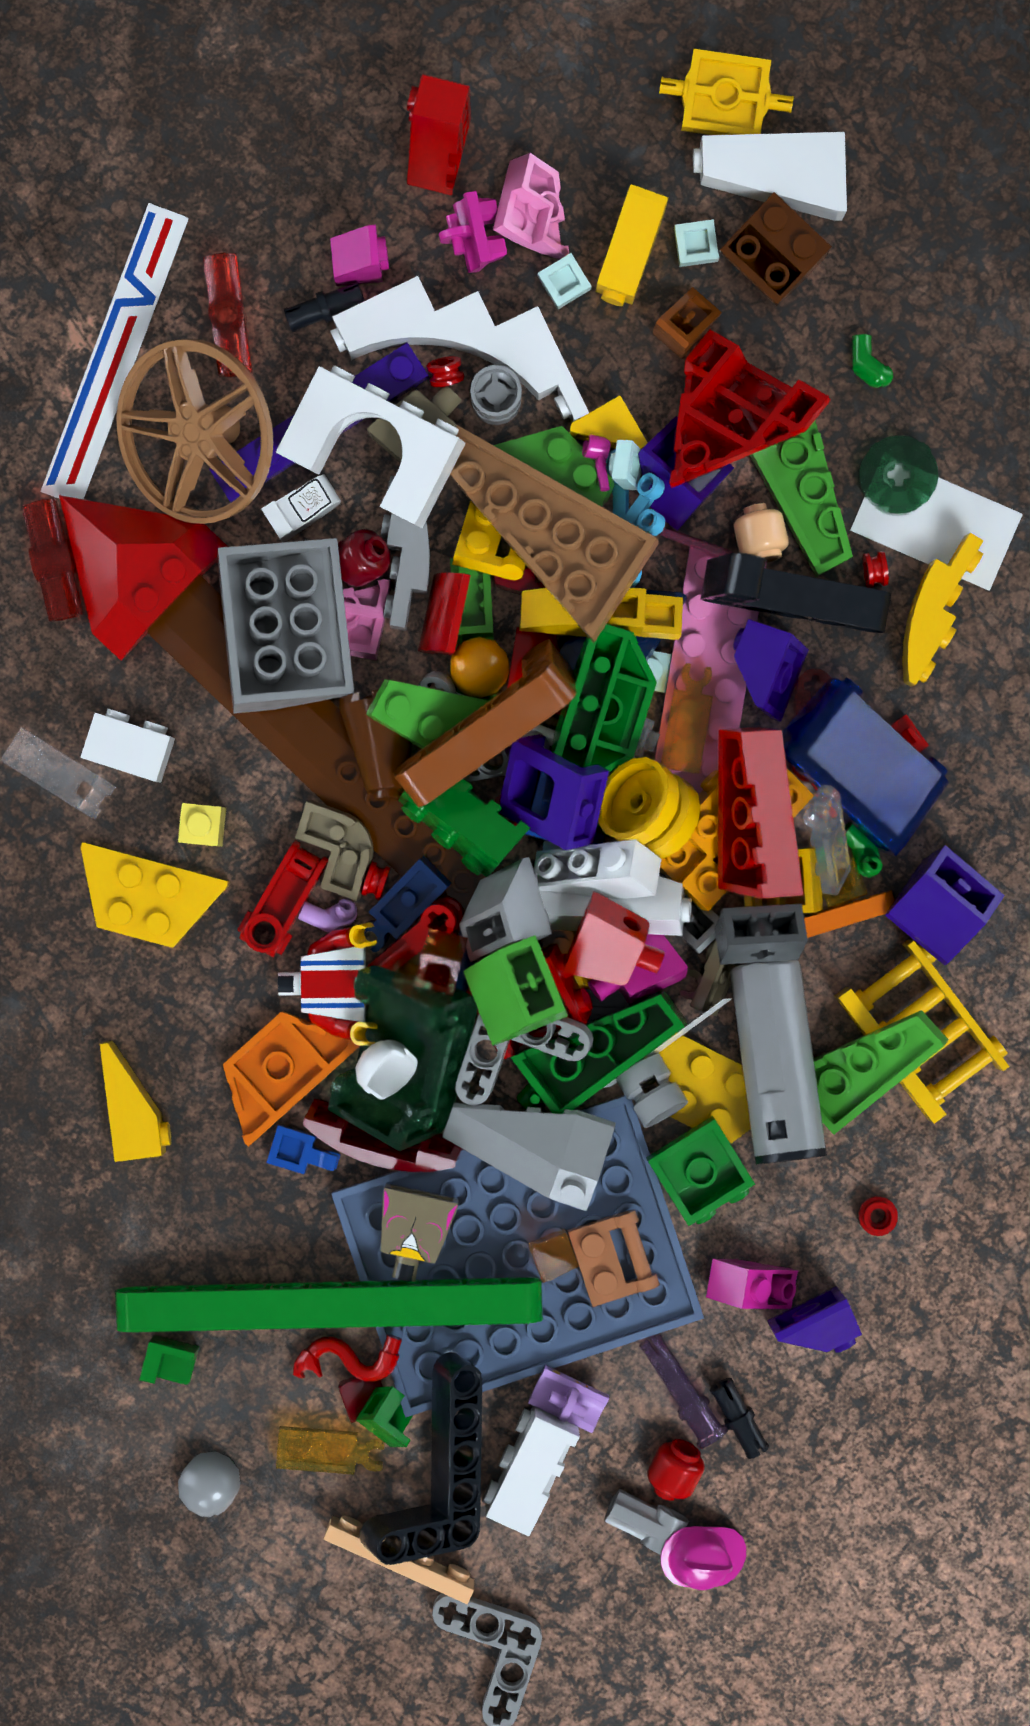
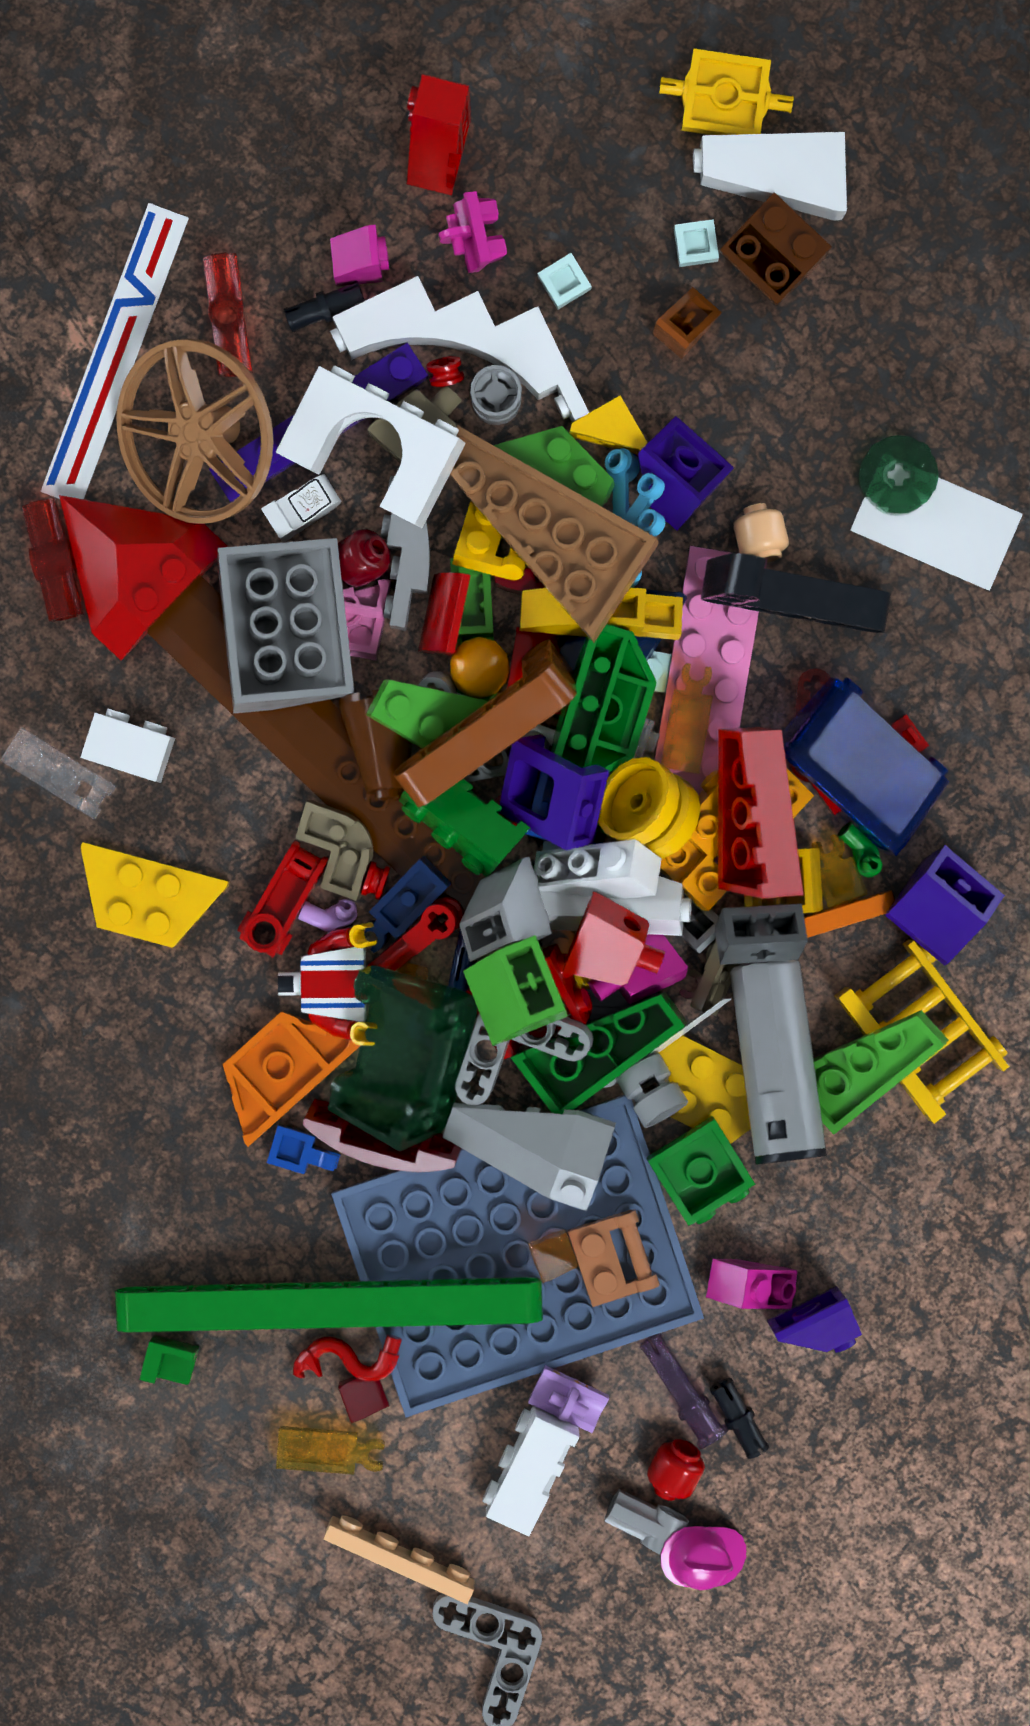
yellow slope [100,1041,171,1162] -> none
light yellow brick [178,803,226,847] -> none
light grey hair [178,1451,241,1517] -> none
white hair [355,1040,418,1100] -> none
green panel [356,1386,413,1447] -> none
black beam [360,1352,483,1565] -> none
dark tan torso [381,1183,459,1282] -> none
clear red brick [414,928,468,996] -> none
bright pink slope [493,153,569,259] -> none
green hand [516,1083,543,1109] -> none
dark pink hand [582,434,611,492] -> none
yellow slope [596,184,668,306] -> none
light aqua plate [609,440,641,490] -> none
clear pink window [659,528,736,557] -> none
red wedge [669,330,831,488] -> none
dark purple slope [733,619,809,722] -> none
bright green wing [750,421,853,577] -> none
clear plate [803,785,851,896] -> none
green arm [852,334,893,388] -> none
red plate [858,1196,898,1236] -> none
red bush [862,551,889,588] -> none
yellow slope [902,533,984,687] -> none

